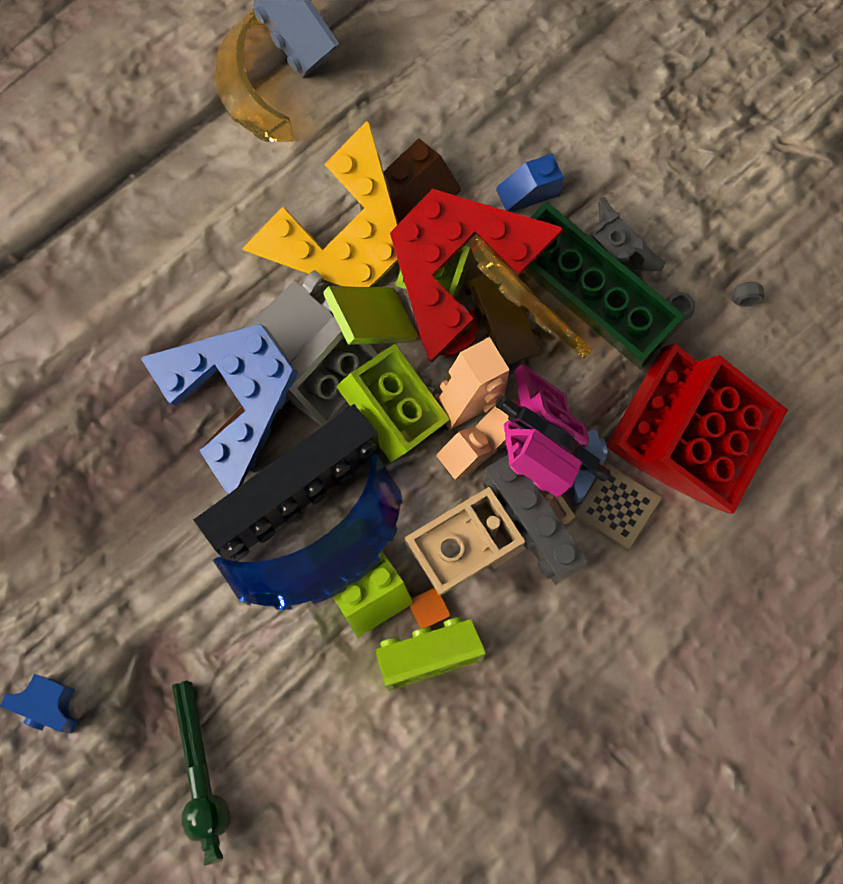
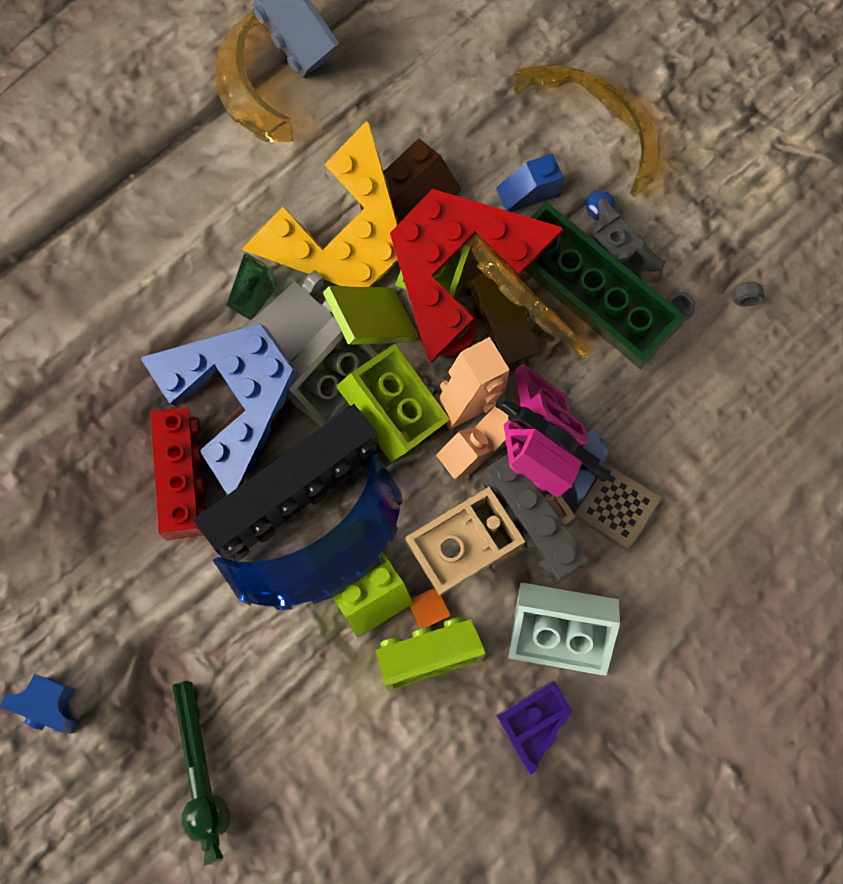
red slope [606,343,788,514] -> none
none -> red brick [150,407,207,541]
none -> clear green slope [226,253,277,320]
none -> dark purple wing [496,681,572,775]
none -> light aqua slope [508,582,620,676]
none -> clear yellow windscreen [514,65,660,197]
none -> blue tile [586,191,615,220]

